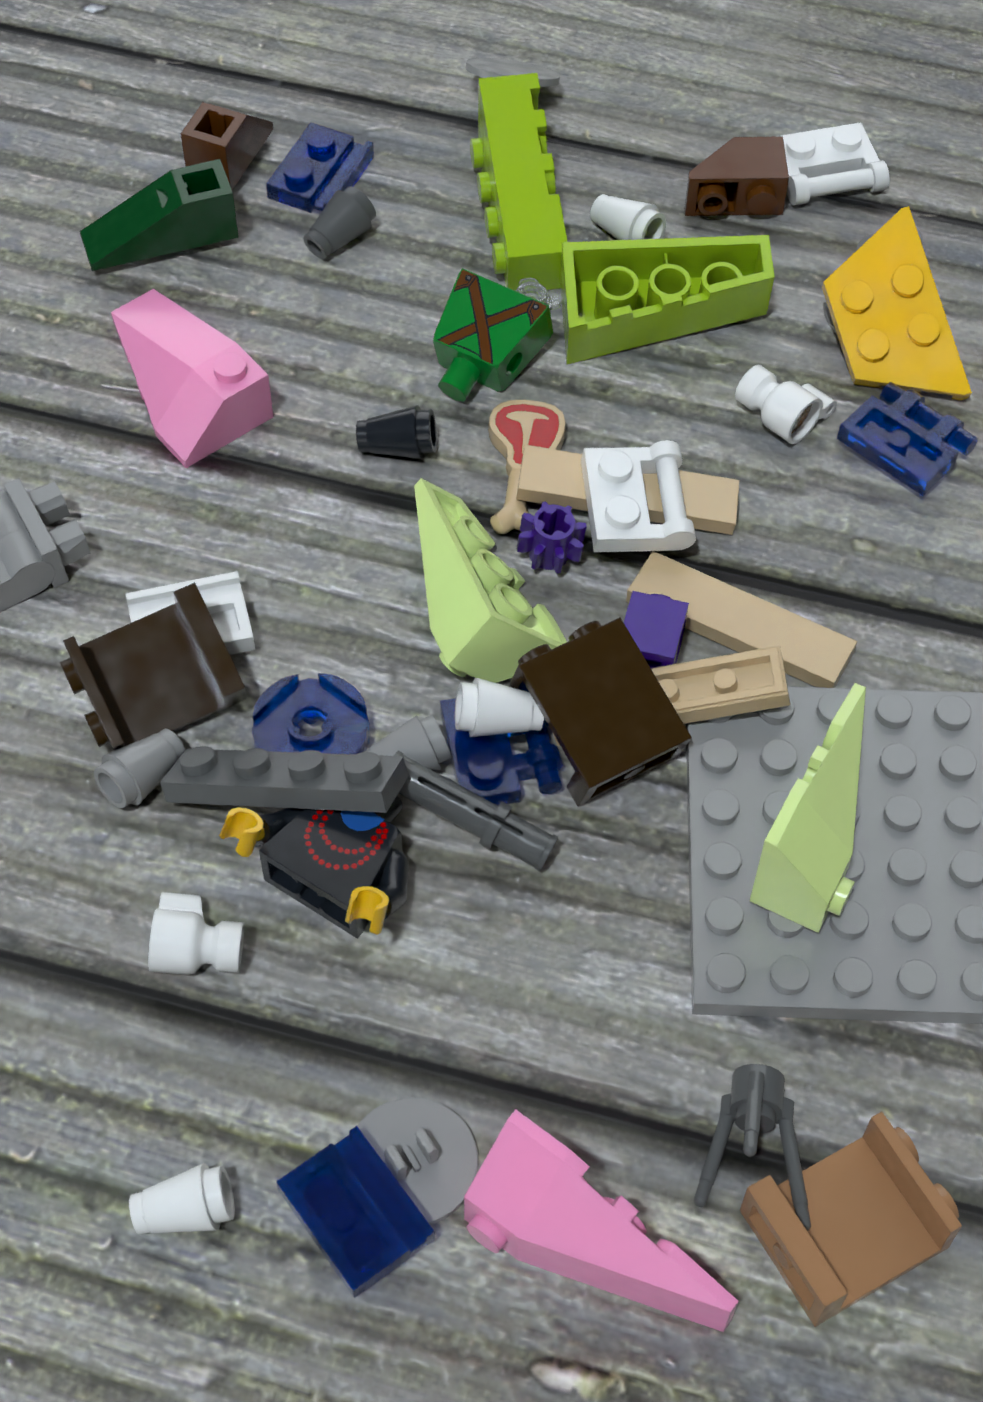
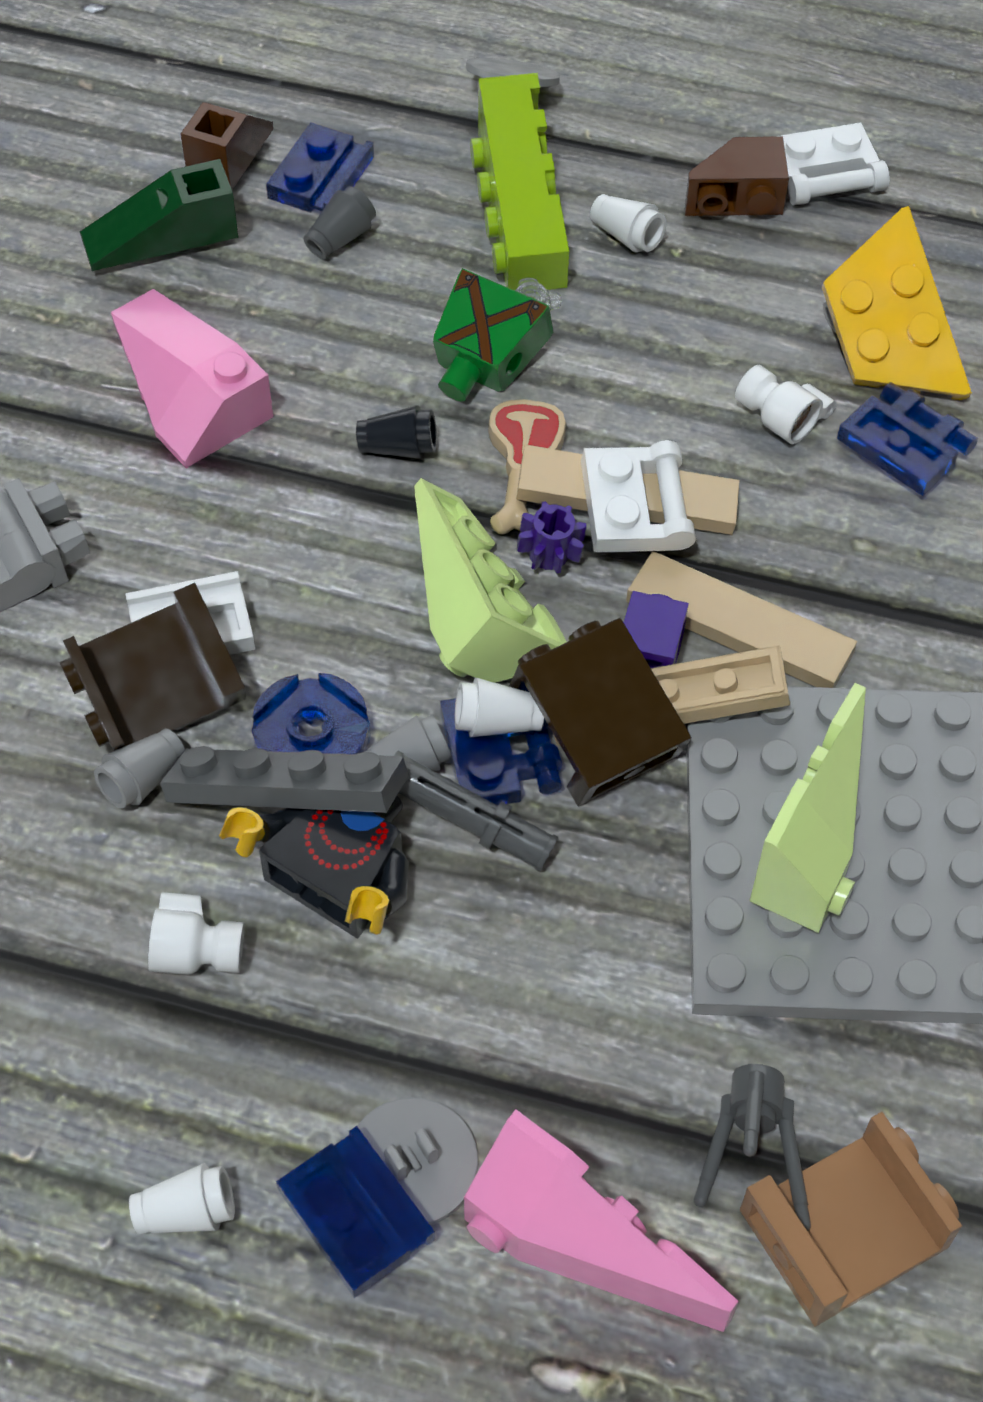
lime wedge [560,235,775,365] -> none

